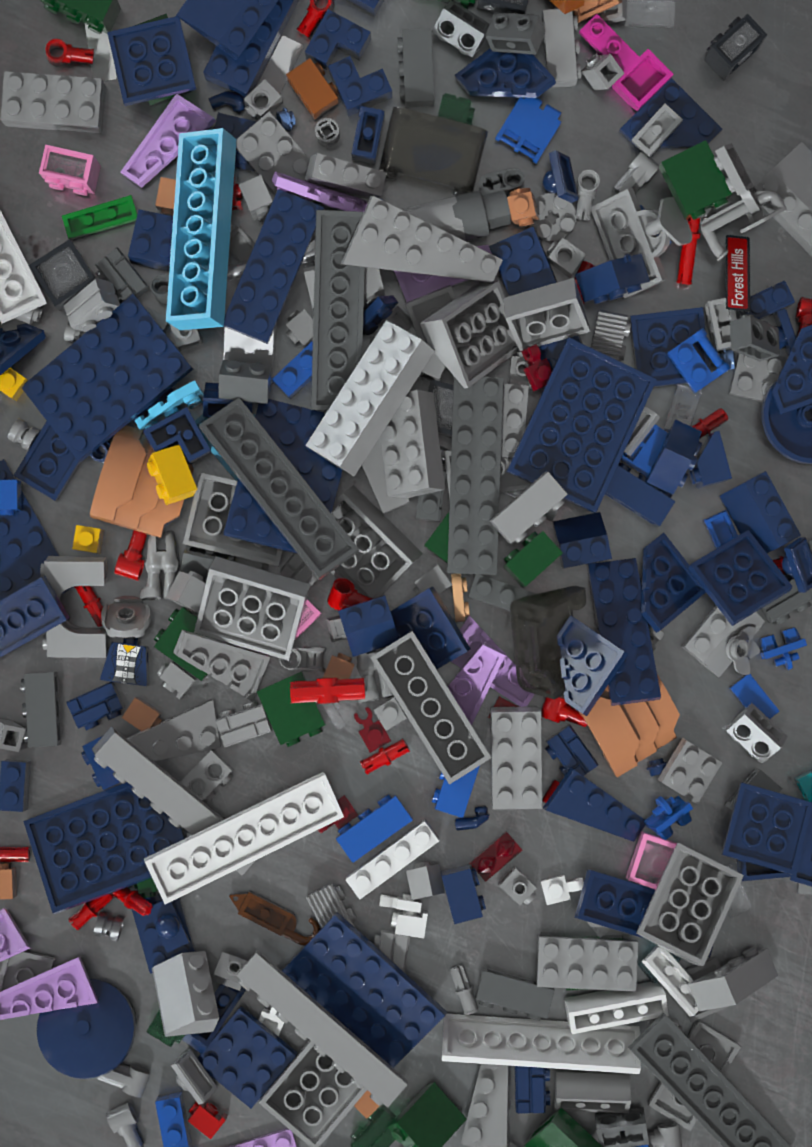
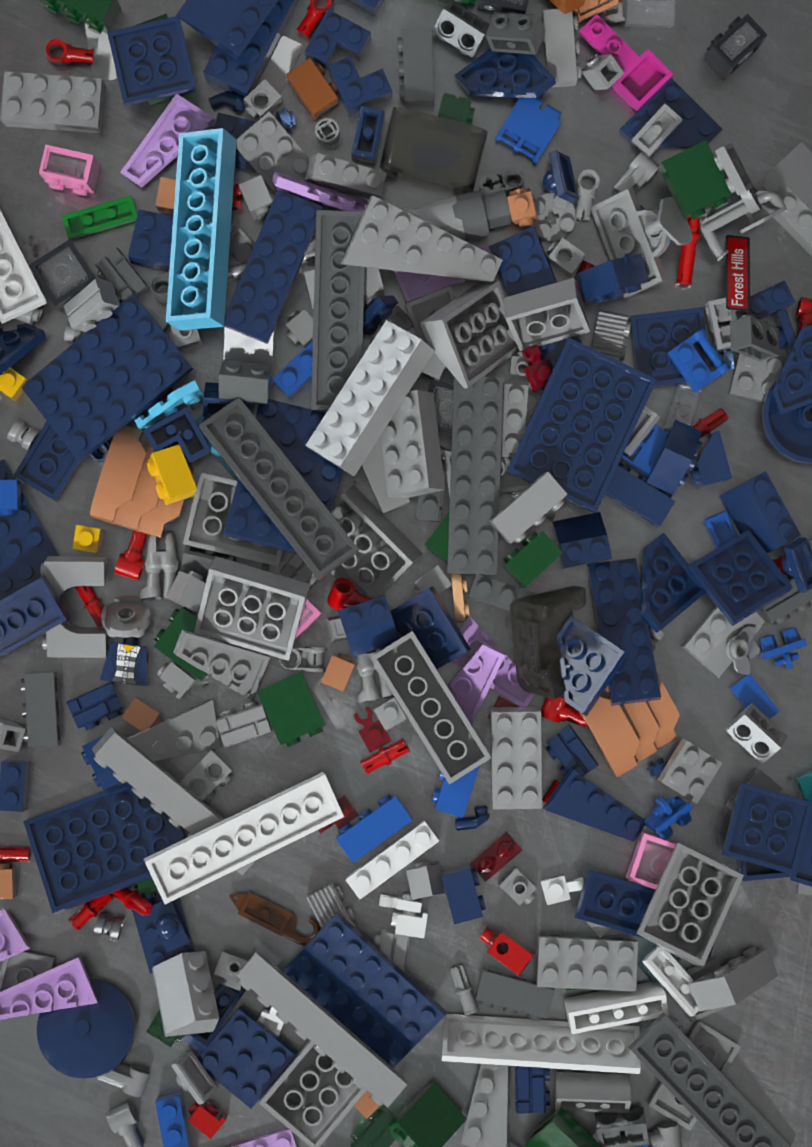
red piece [290,677,365,704] -> none
none -> red torso [479,926,536,976]

